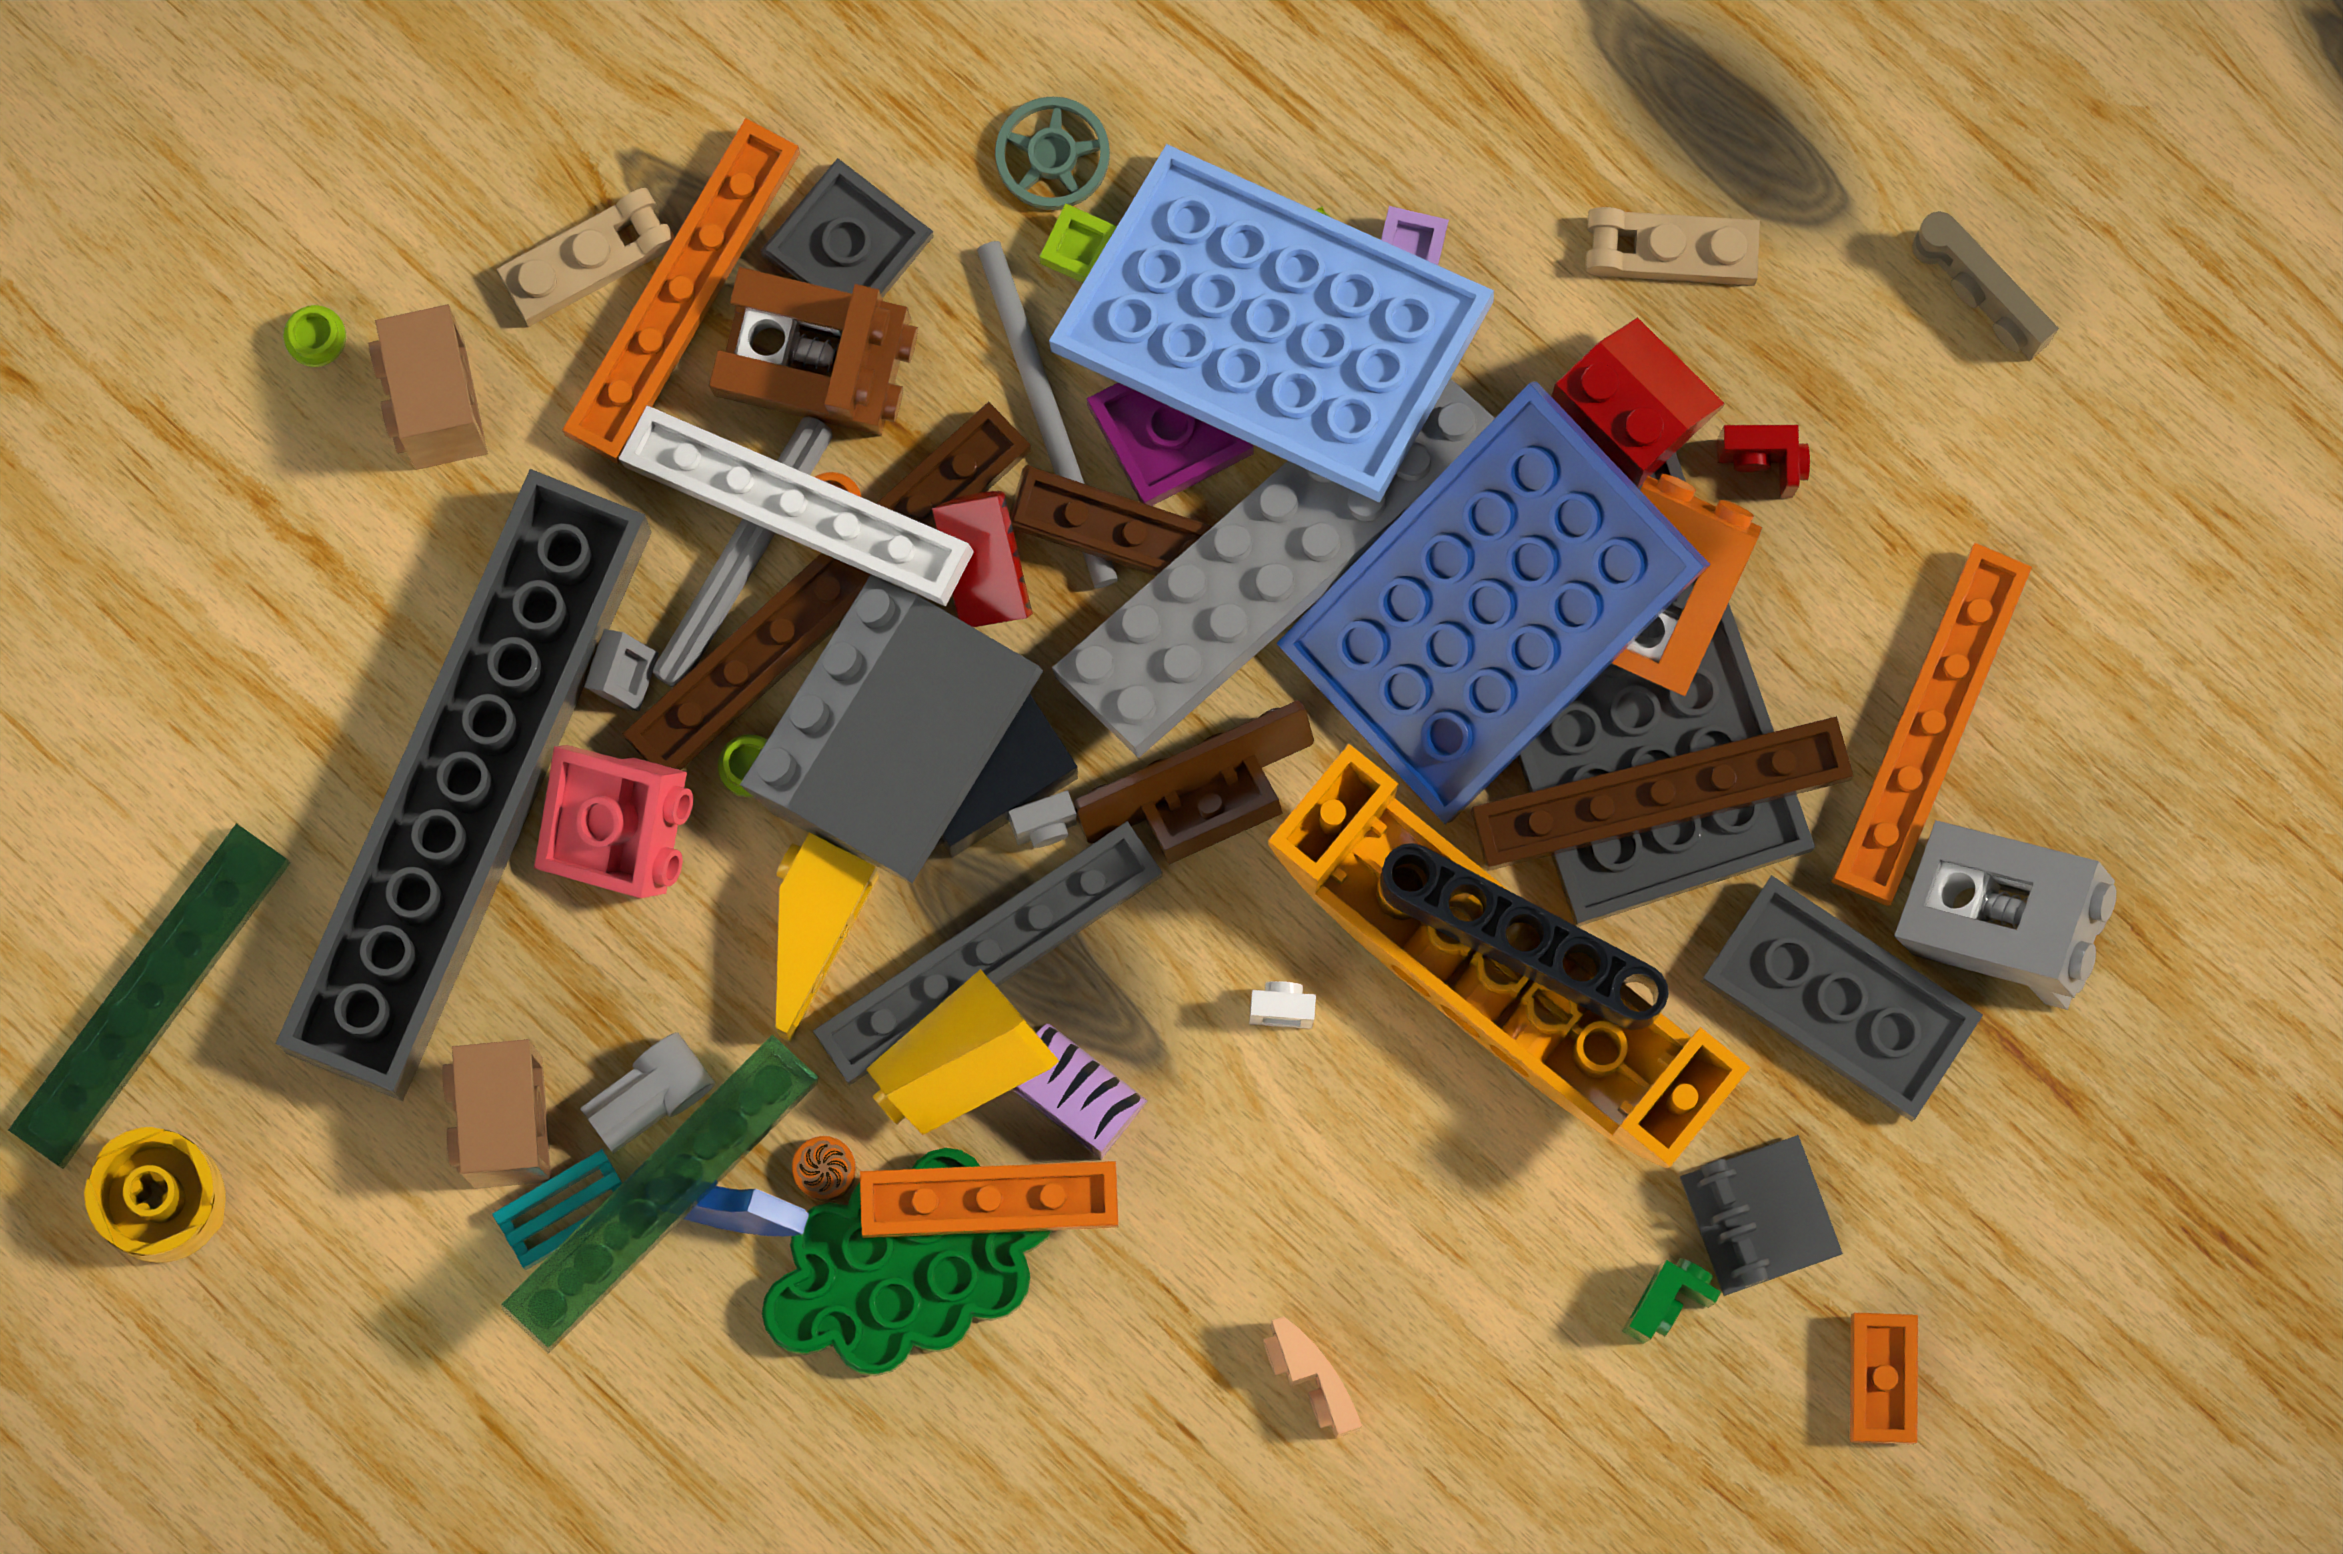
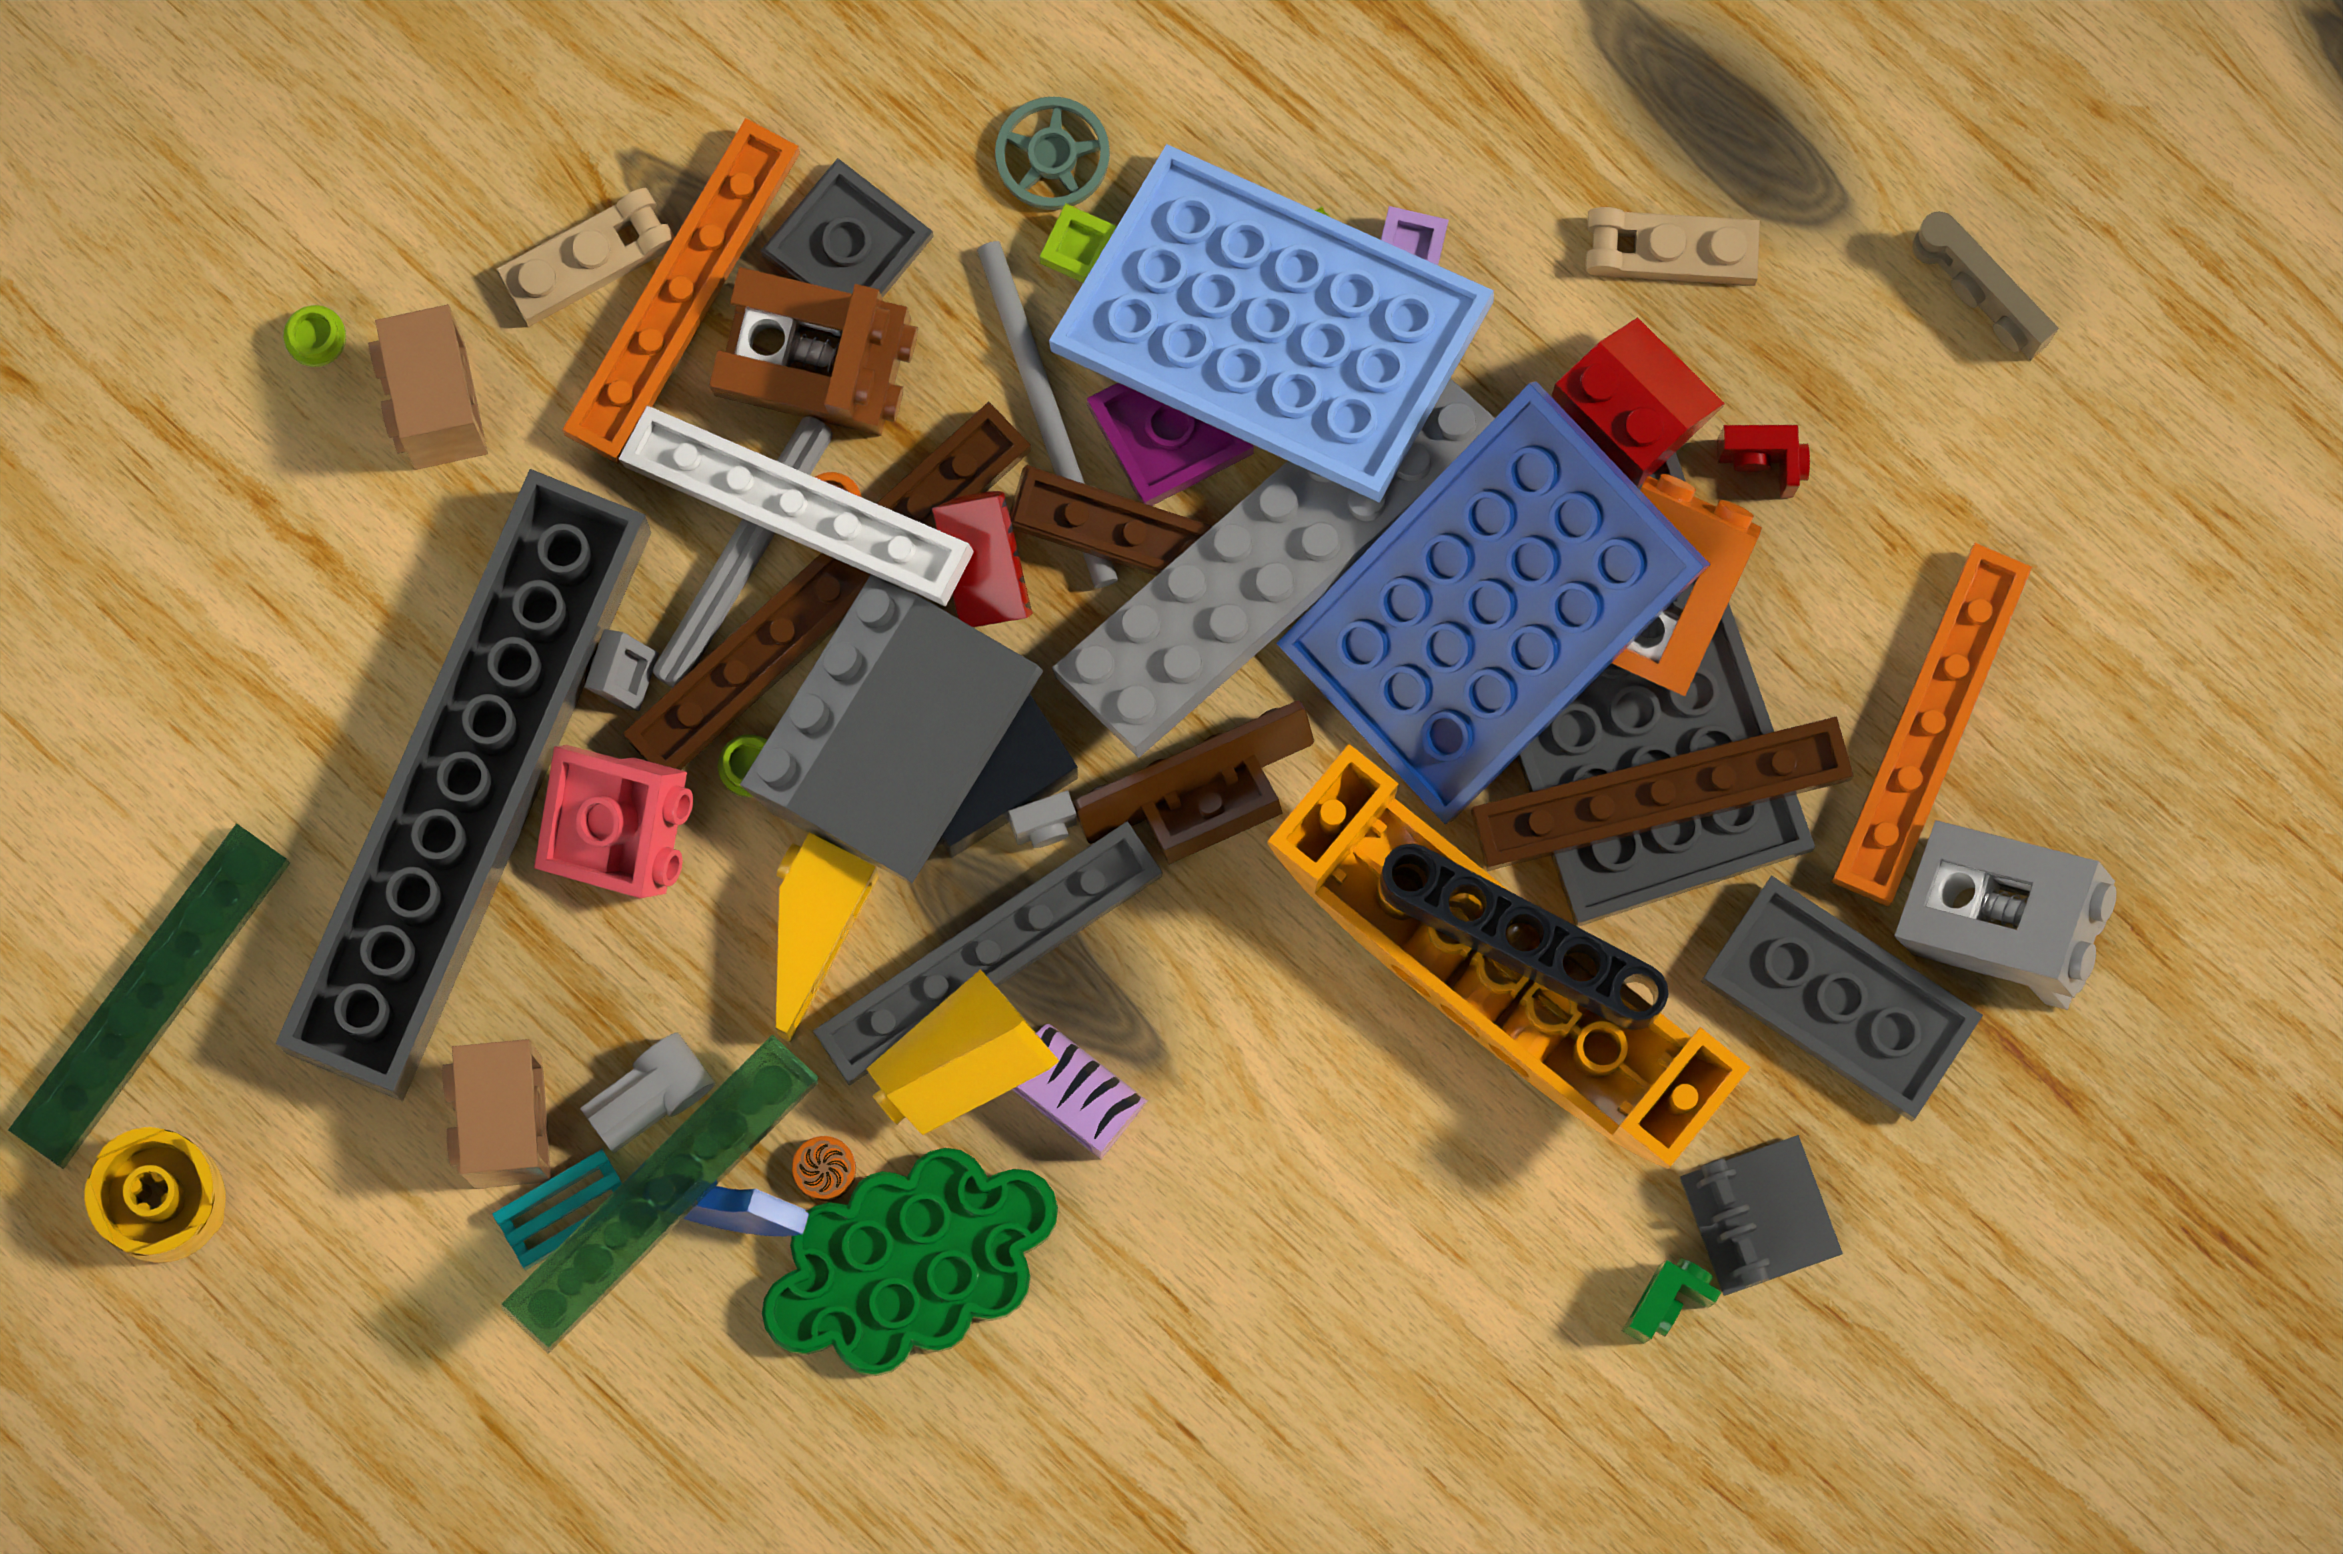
orange plate [860,1161,1118,1238] -> none
white plate [1249,981,1316,1029] -> none
light nougat slope [1263,1316,1362,1439] -> none
orange plate [1850,1312,1918,1445] -> none

